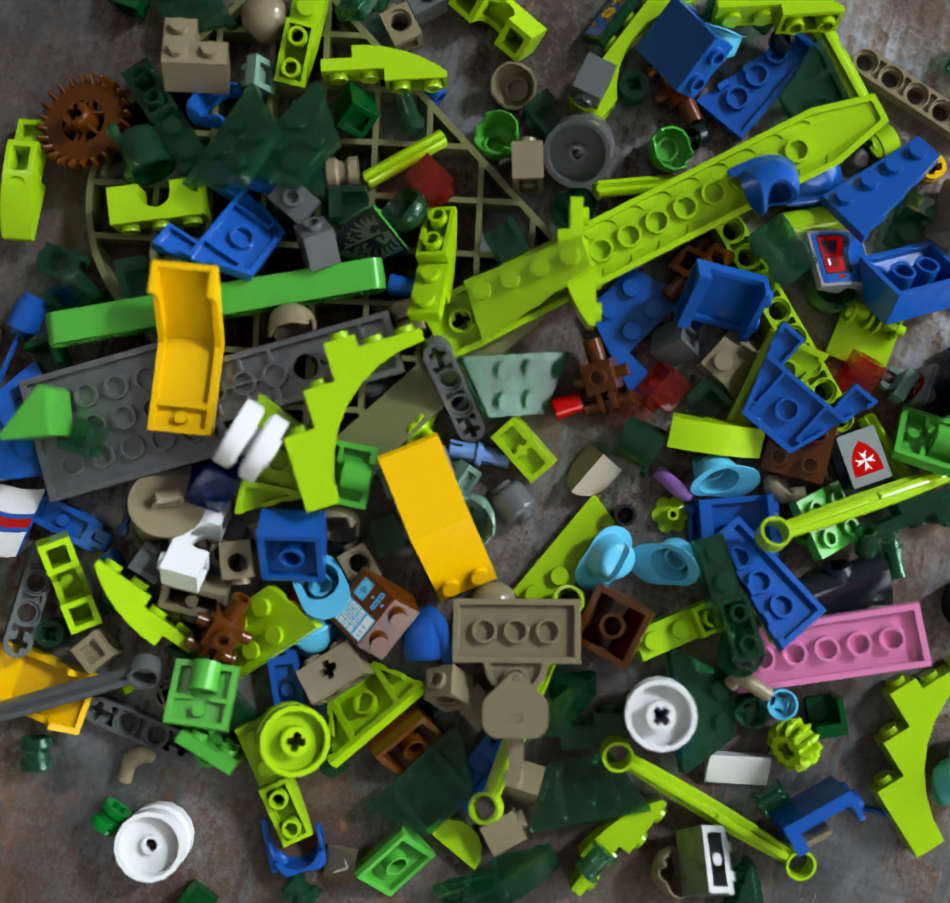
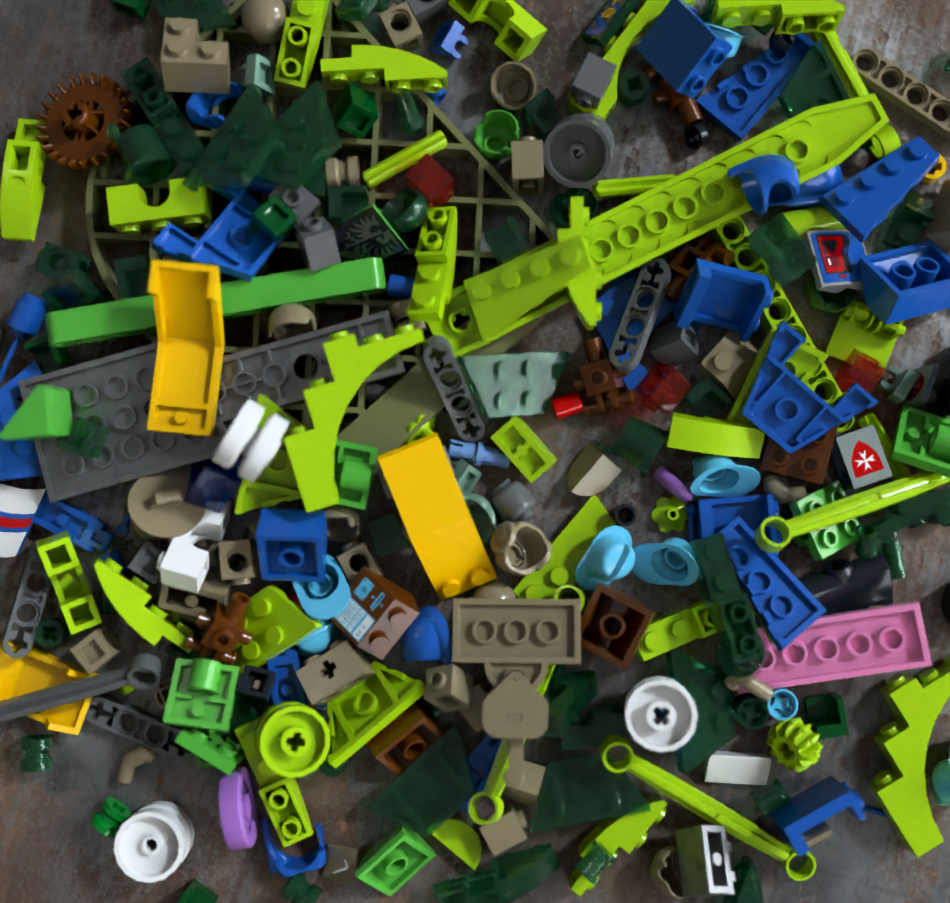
bright green hair [647,125,694,173] -> none
none -> medium lavender wheel [218,766,258,850]
none -> black piece [236,664,276,706]
none -> dark green panel [248,195,298,241]
none -> blue tile [428,20,469,60]
none -> dark tan hair [490,520,552,576]
none -> dark grey beam [609,258,672,373]

